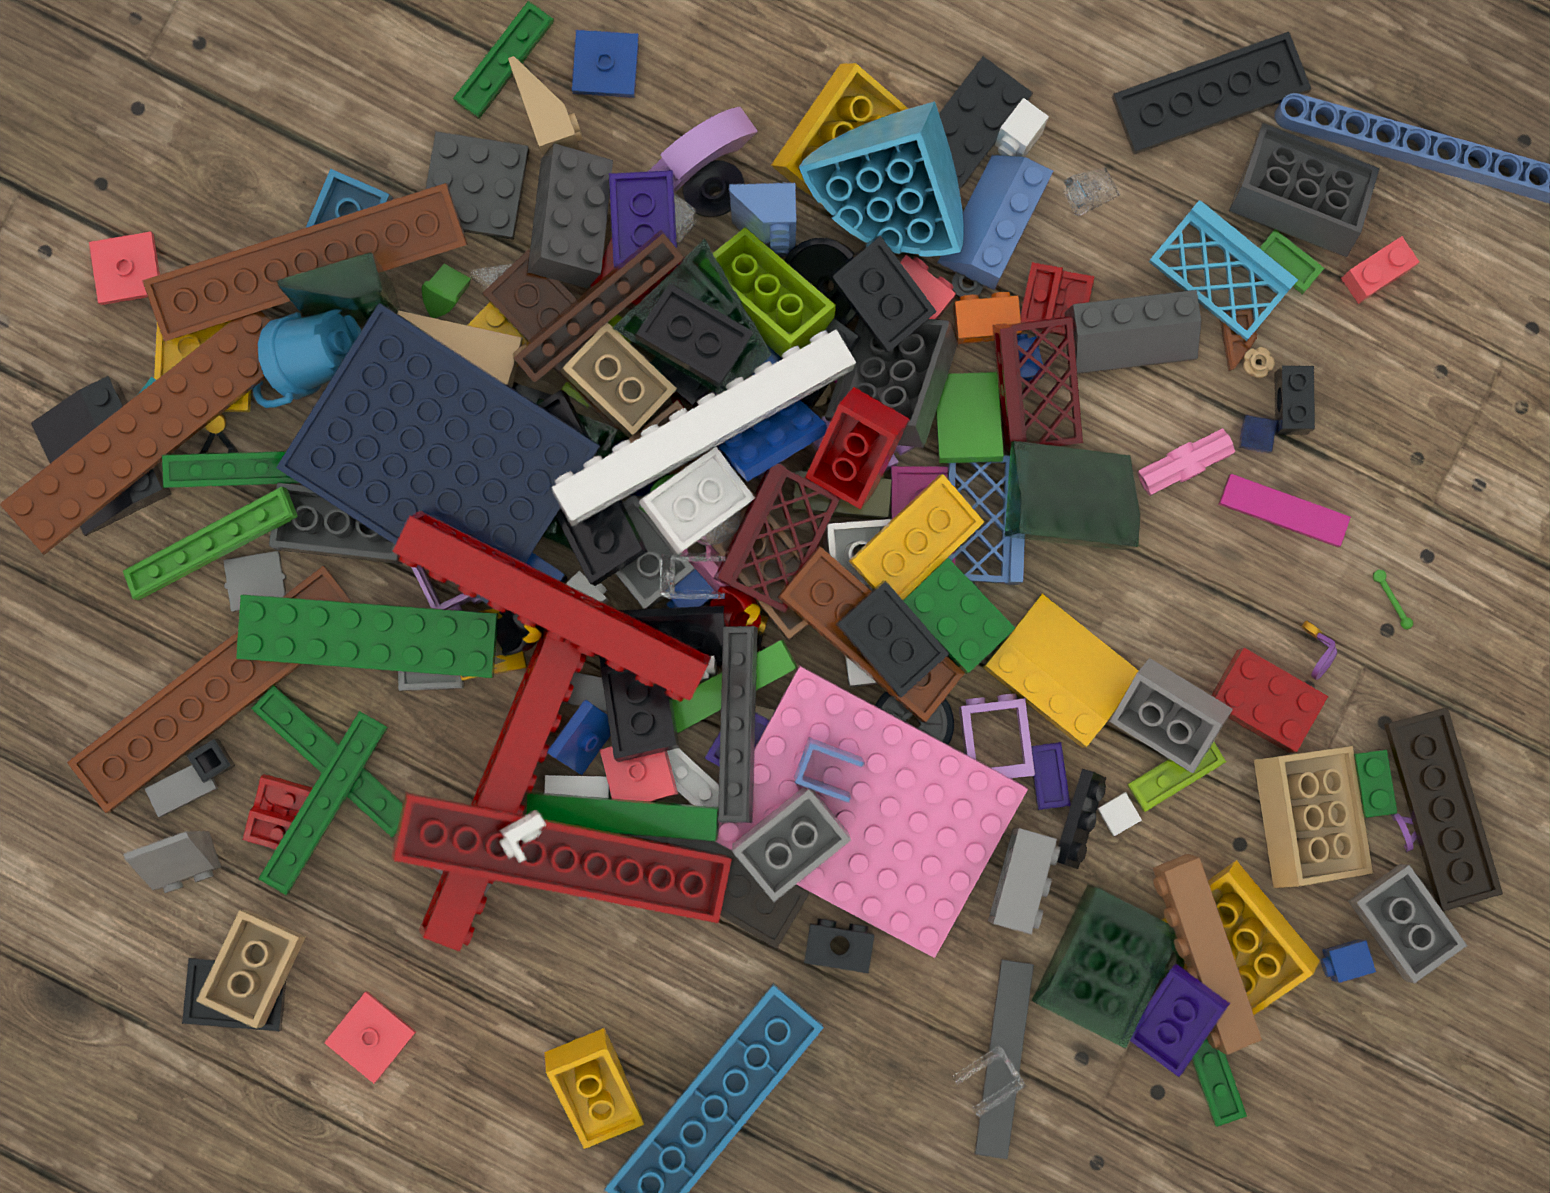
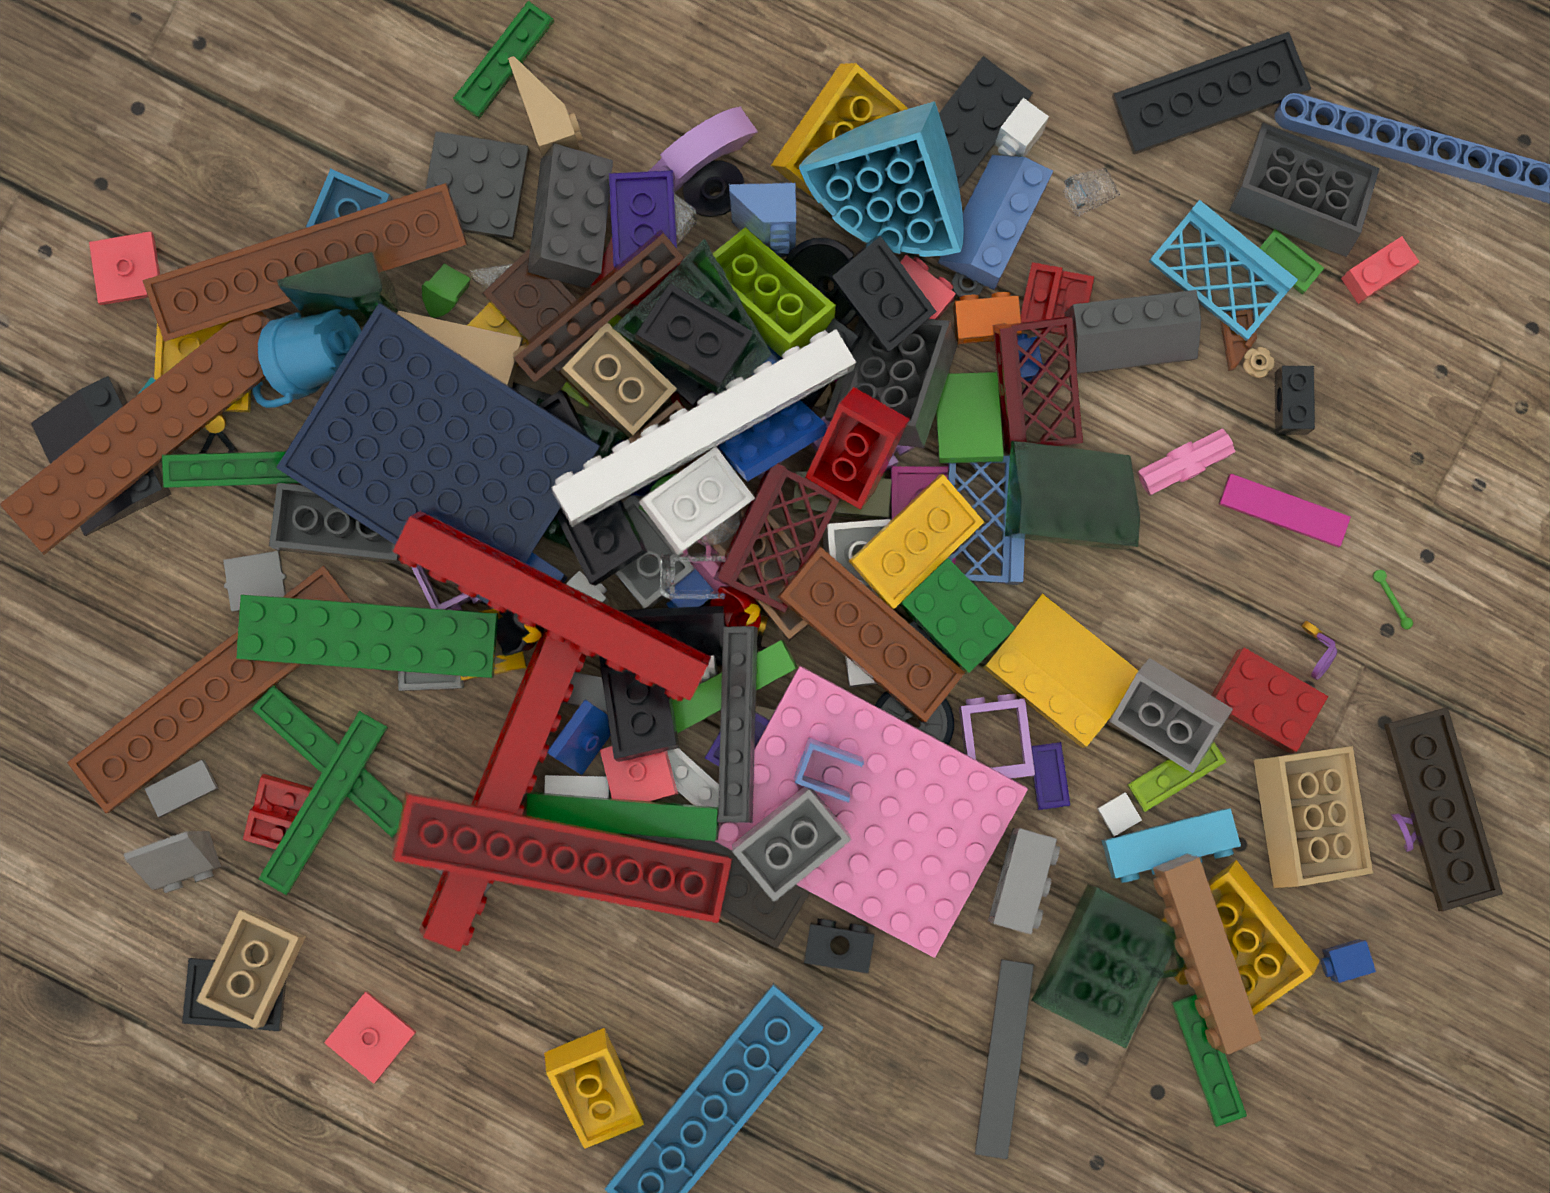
bright green tile [123,487,298,600] -> none
black slope [187,739,235,783] -> none
white bracket [499,810,546,863] -> none
blue plate [572,30,639,98] -> none
black plate [836,581,949,698] -> none
clear piece [952,1046,1026,1117] -> none
black plate [1057,769,1106,869] -> none
dark purple tile [1126,964,1230,1077] -> none
clear blue plate [1238,415,1277,453] -> none
light grey brick [1348,864,1467,983] -> none
green plate [1354,750,1397,818] -> none
none -> medium azure brick [1101,808,1241,883]

